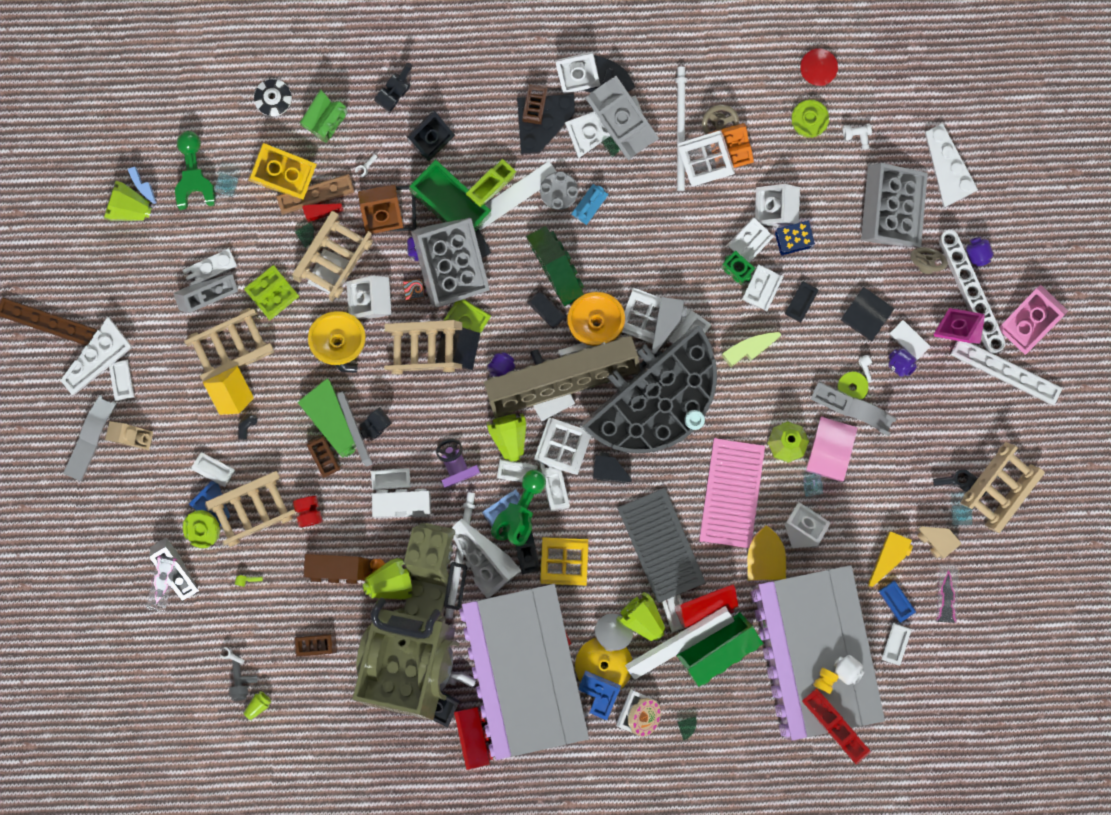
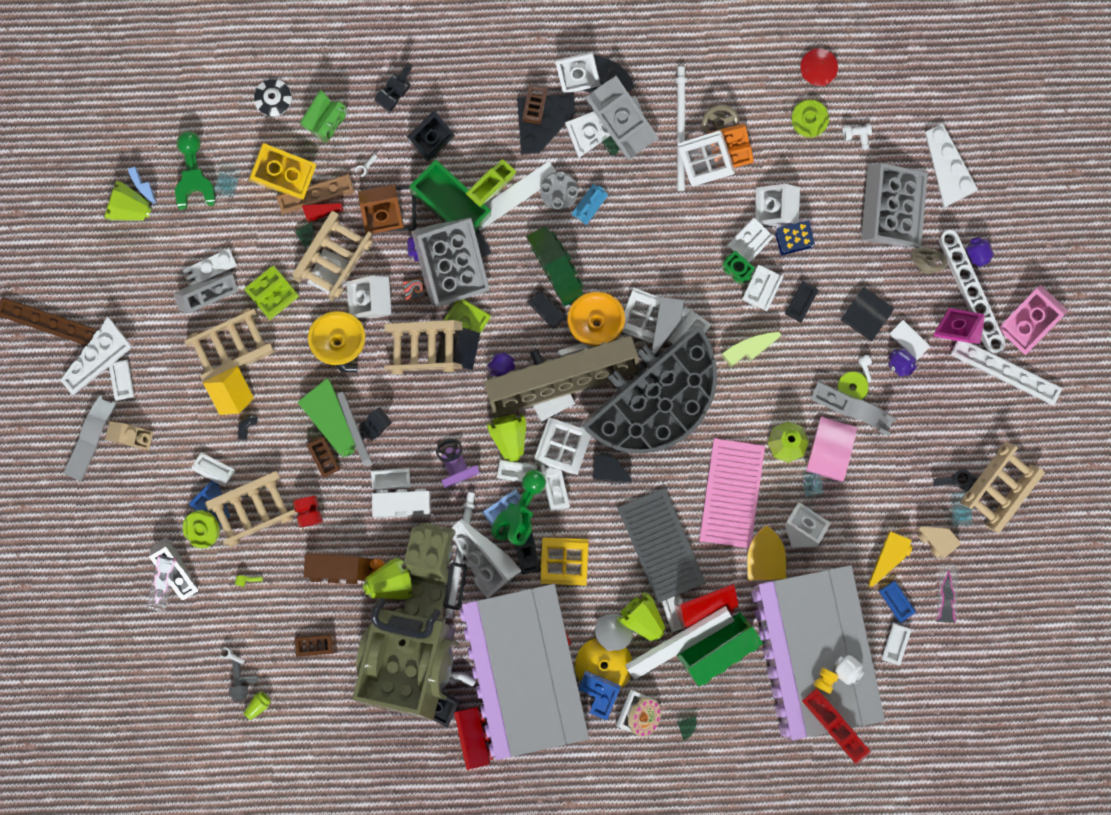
light aqua tile [685,410,705,430] -> none

